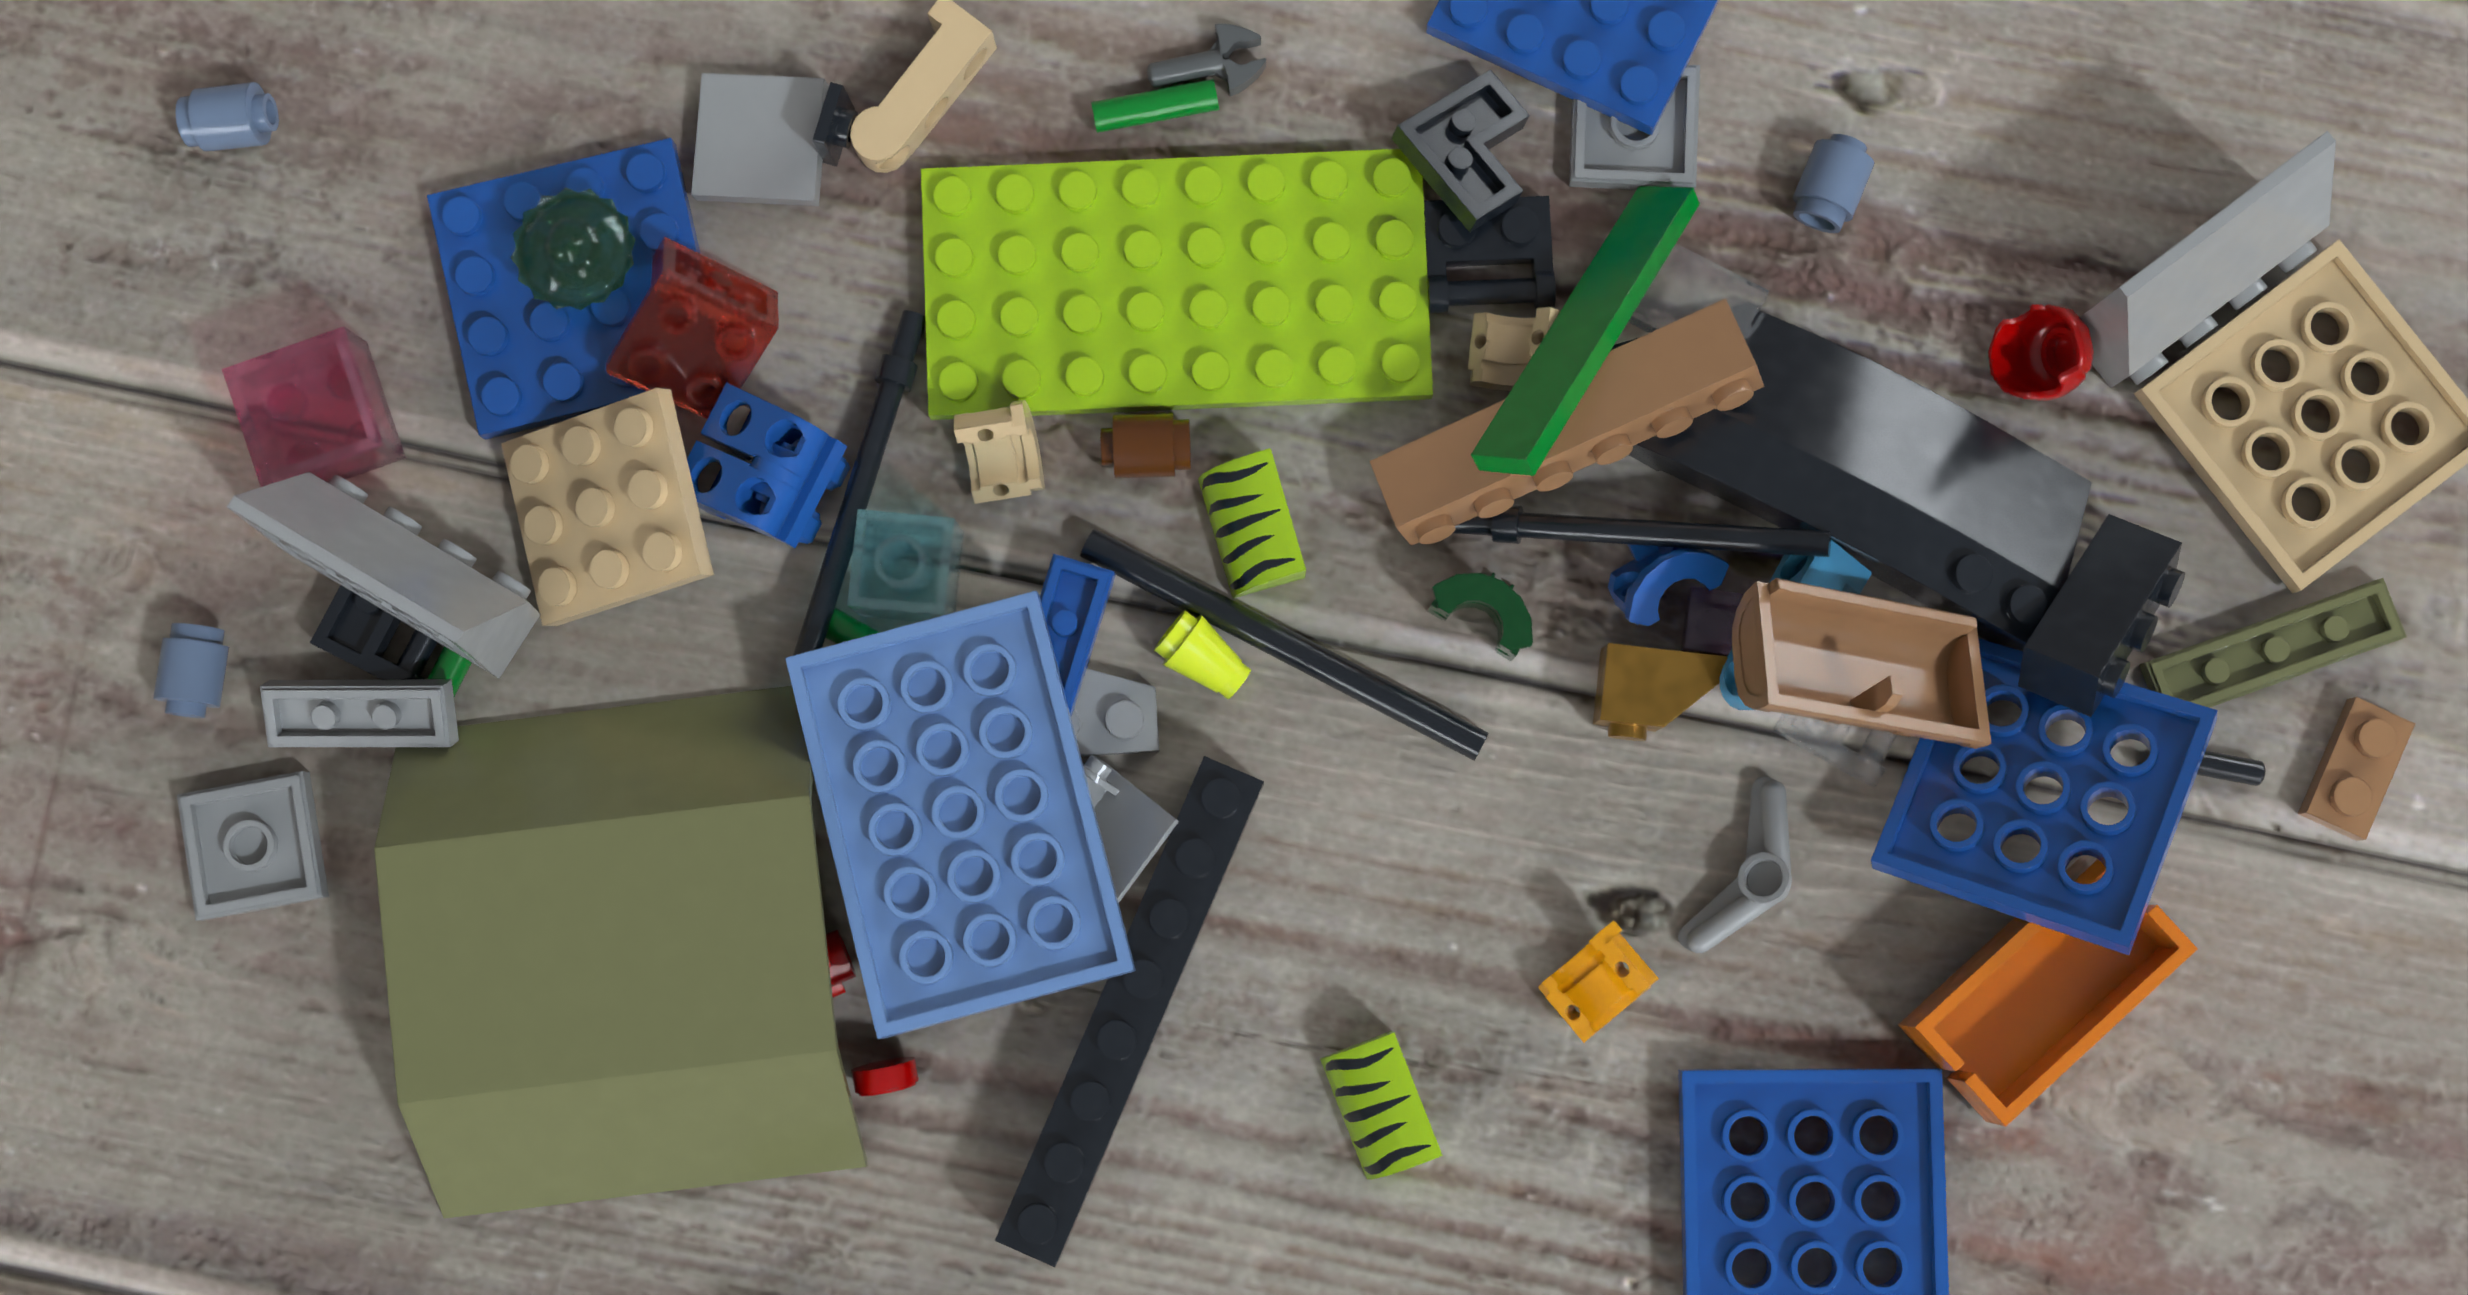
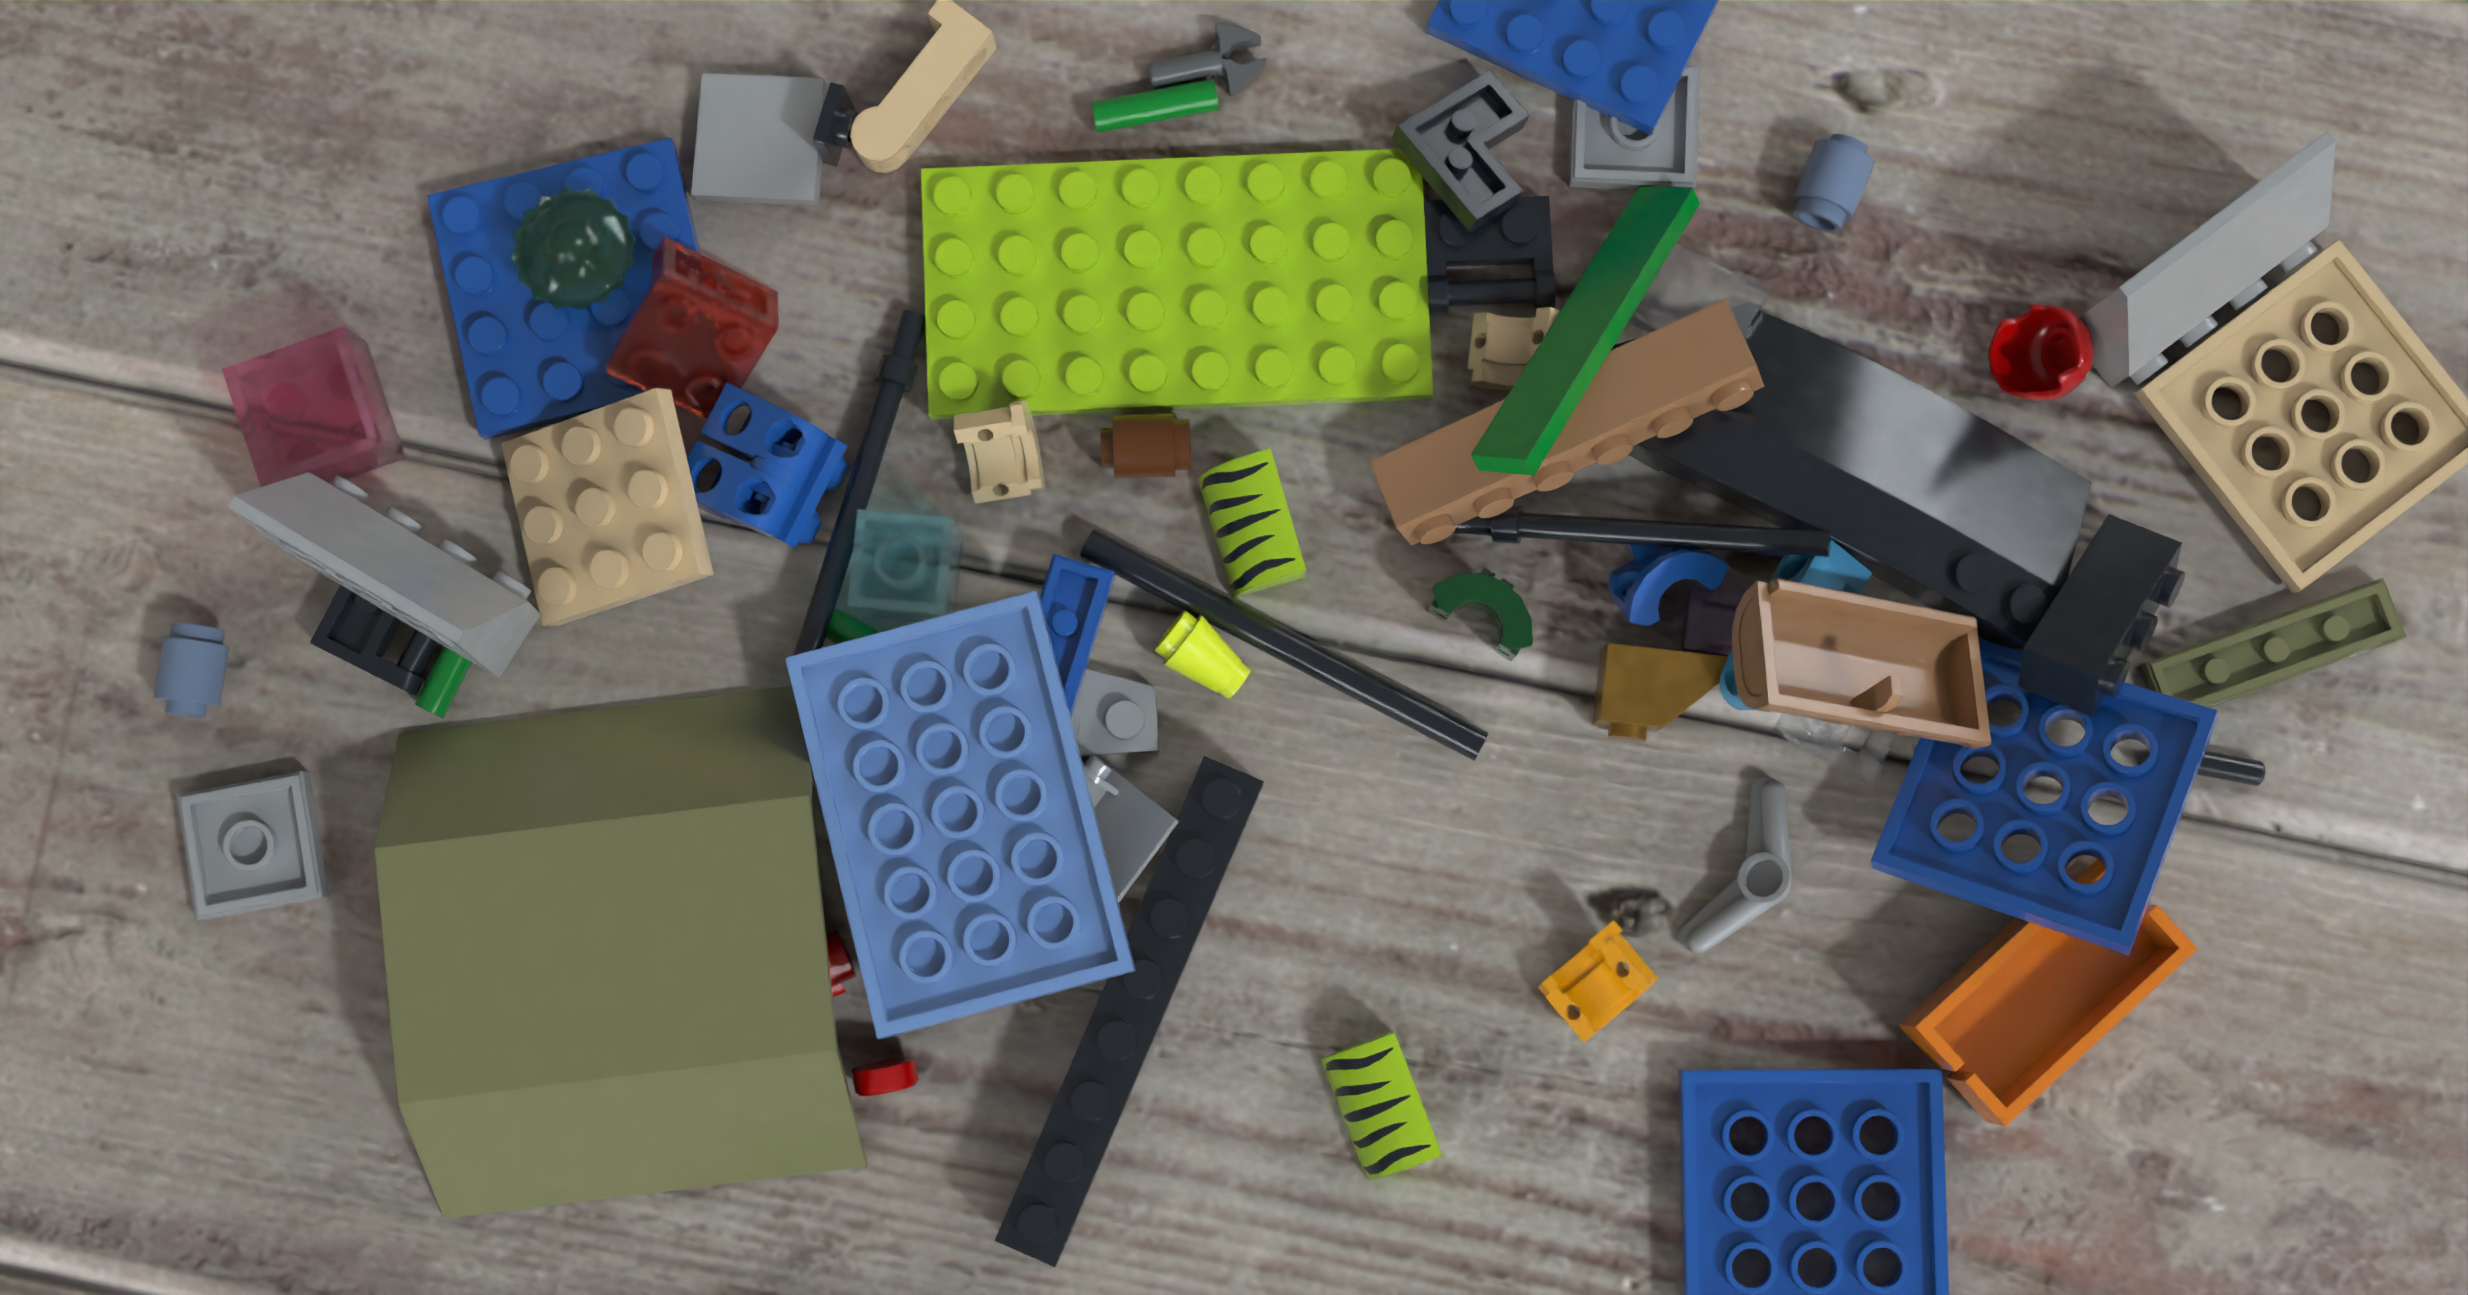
sand blue brick [175,82,279,152] -> none
light grey tile [260,679,459,747] -> none
medium nougat plate [2298,697,2415,841] -> none

